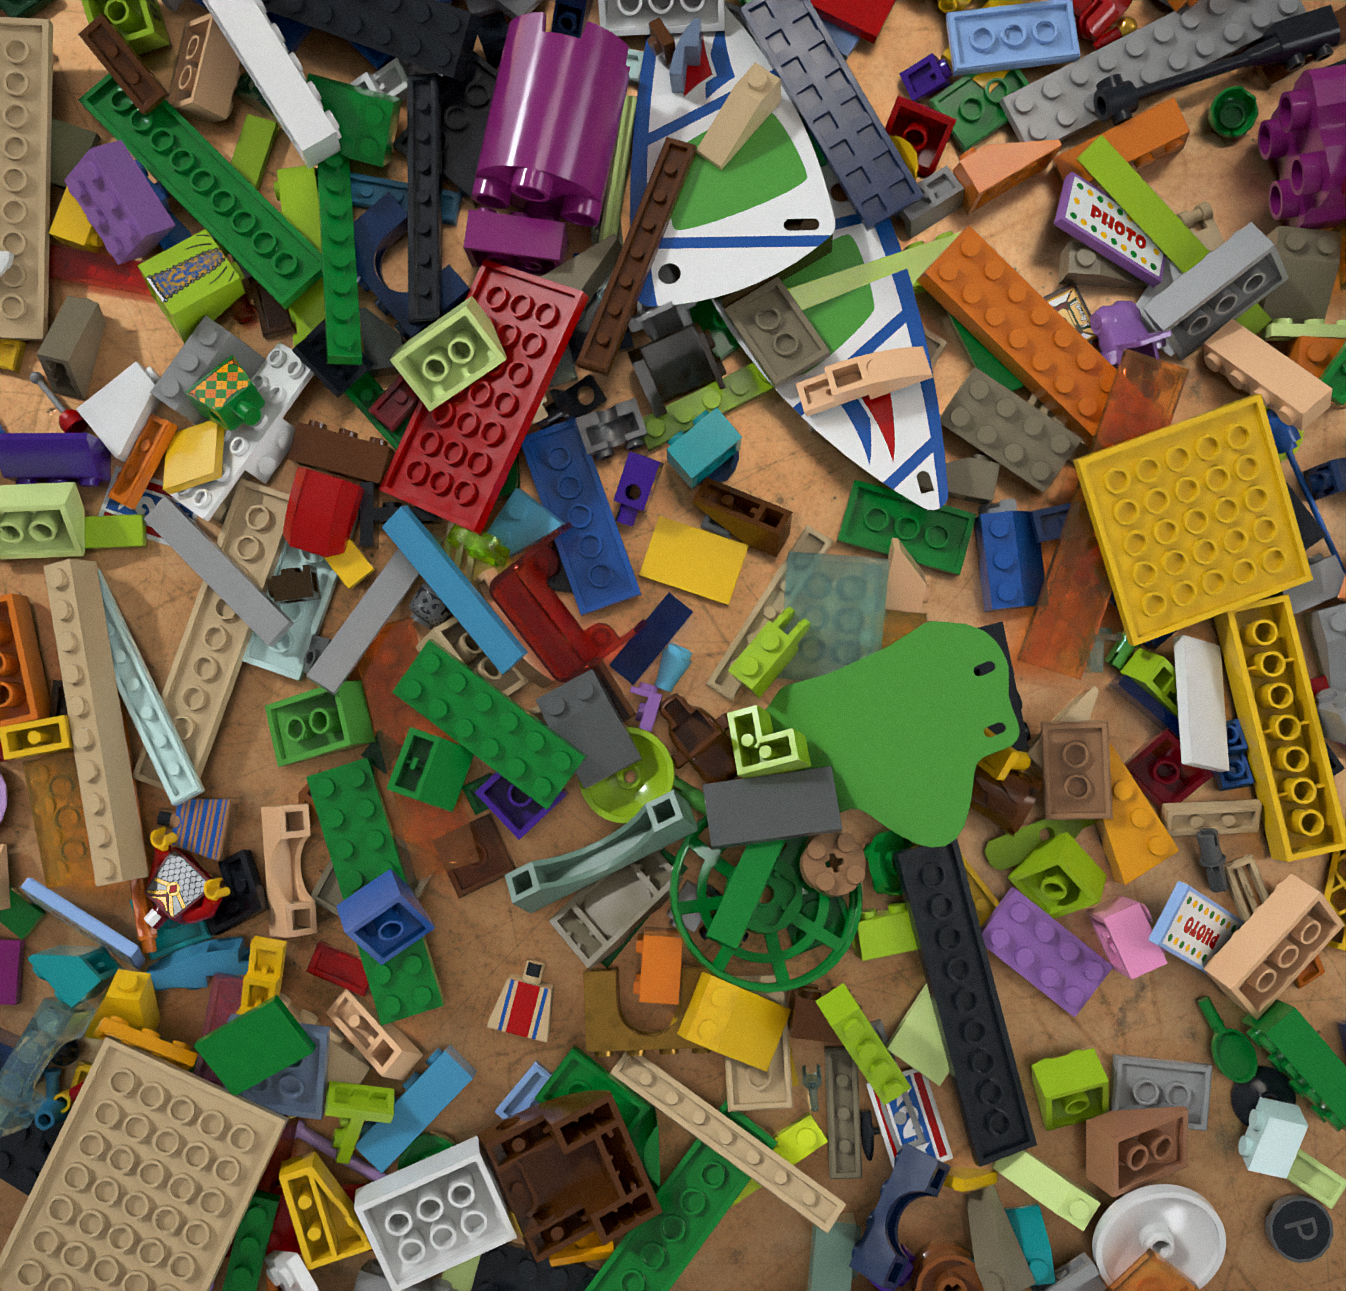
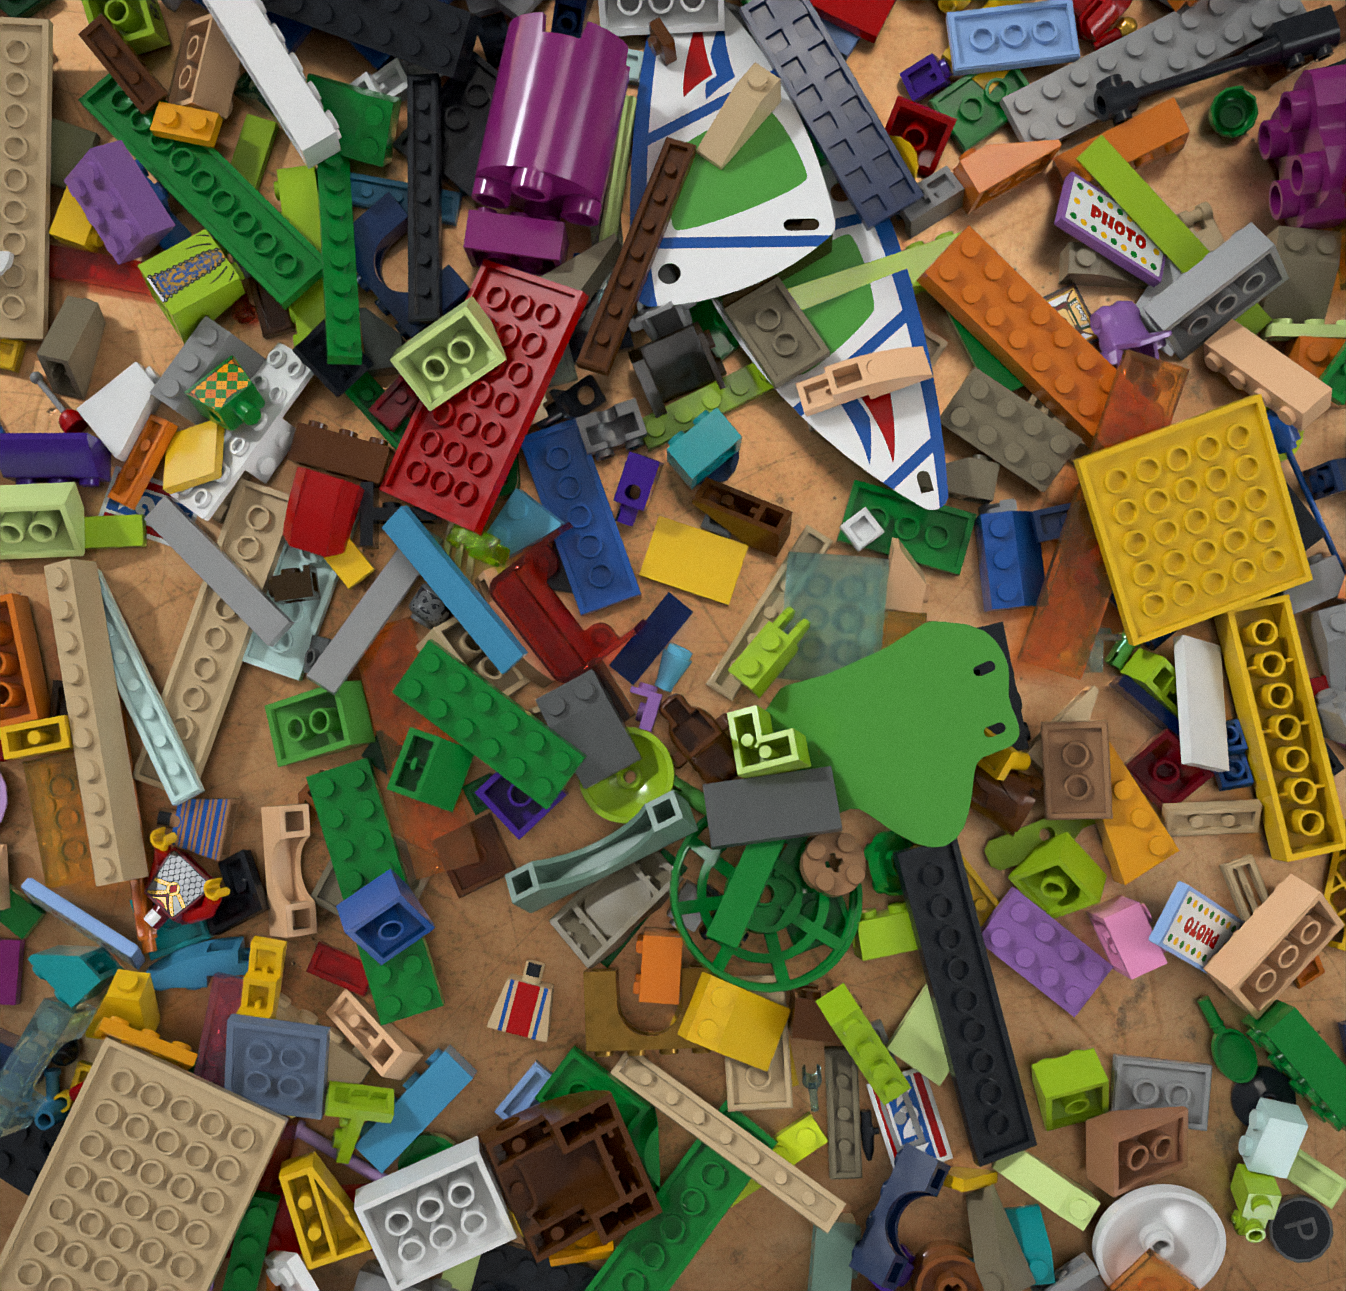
green tile [194,995,316,1096] -> none
sand blue slope [669,18,703,93] -> none
dark grey axle [1196,828,1228,893] -> none
none -> light orange plate [150,101,223,148]
none -> white tile [839,507,885,552]
none -> lime brick [1230,1164,1282,1243]

